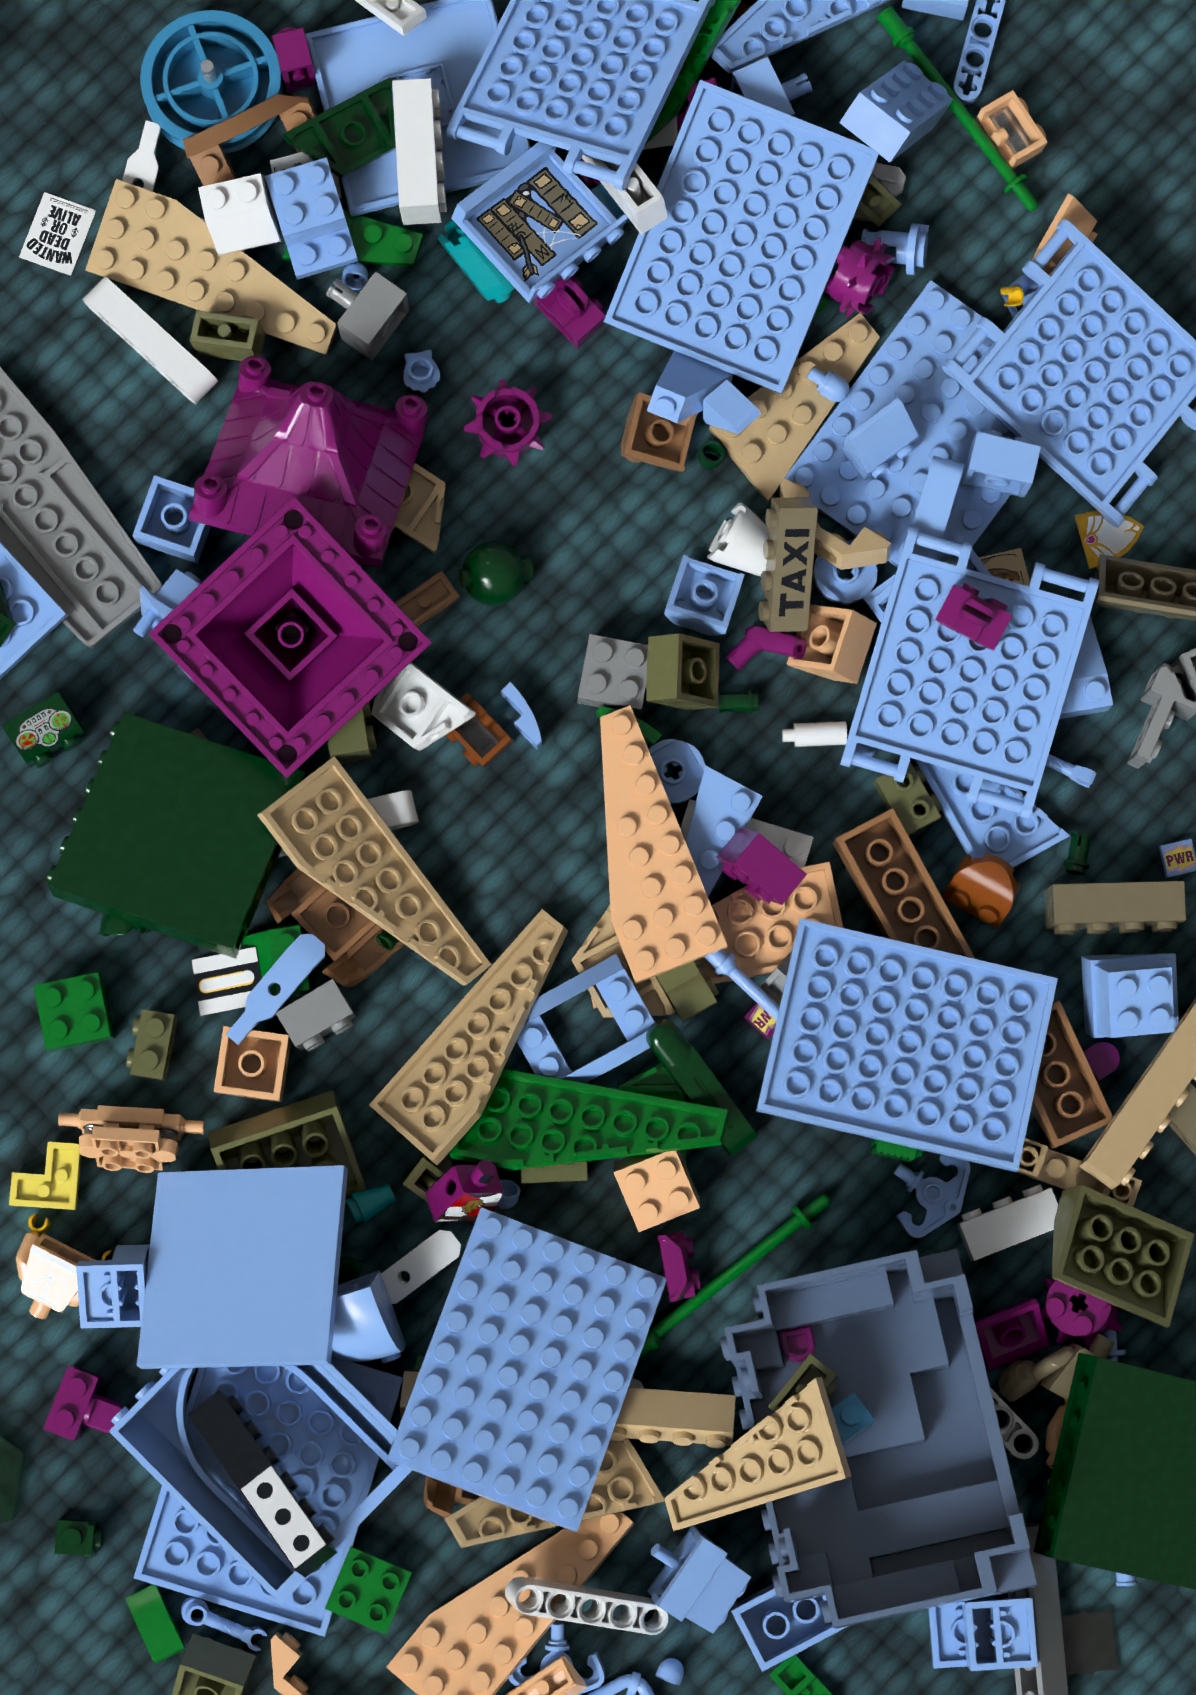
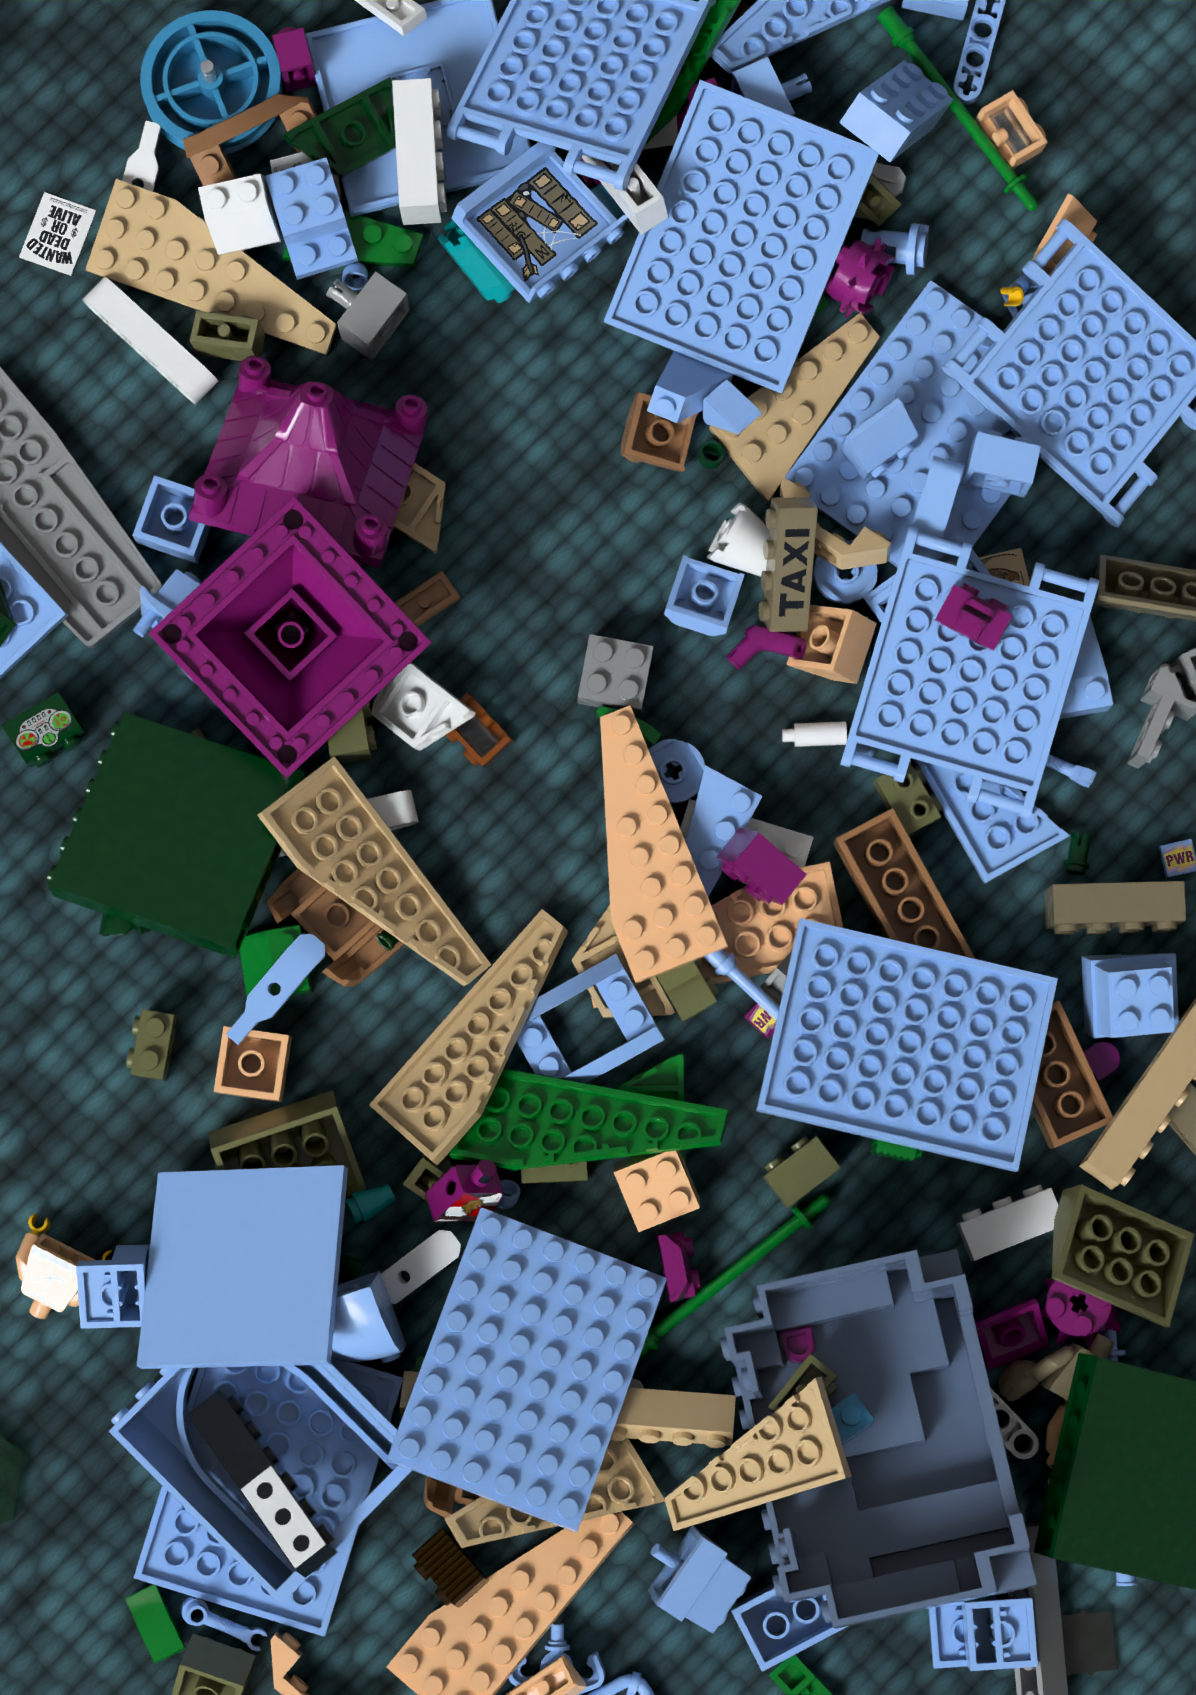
light yellow plate [9,1142,81,1210] -> none
green brick [33,972,116,1052] -> none
magenta brick [43,1365,124,1441] -> none
dark green bracket [54,1519,103,1558] -> none
light nougat piece [58,1105,205,1173] -> none
sticker [192,947,261,1016] -> none
light grey brick [276,979,357,1052] -> none
green hinge [325,1546,412,1635] -> none
light blue animal [403,350,440,393] -> none
dark green brick [459,541,533,606] -> none
magenta brick [464,379,552,466] -> none
light blue slope [501,682,542,750] -> none
white beam [505,1577,668,1635] -> none
magenta brick [534,275,606,350] -> none
olive brick [646,633,720,710] -> none
dark green piece [646,1019,758,1157] -> none
light blue hinge [655,1658,684,1686] -> none
dark green pin [719,689,758,715] -> none
light blue cylinder [807,366,850,402] -> none
light blue piece [893,1155,970,1238] -> none
dark orange slope [941,854,1020,929] -> none
tan slope [1017,1138,1142,1207] -> none
sticker [1074,511,1145,569] -> none
none -> dark brown brick [412,1528,489,1608]
none -> olive brick [763,1136,840,1208]

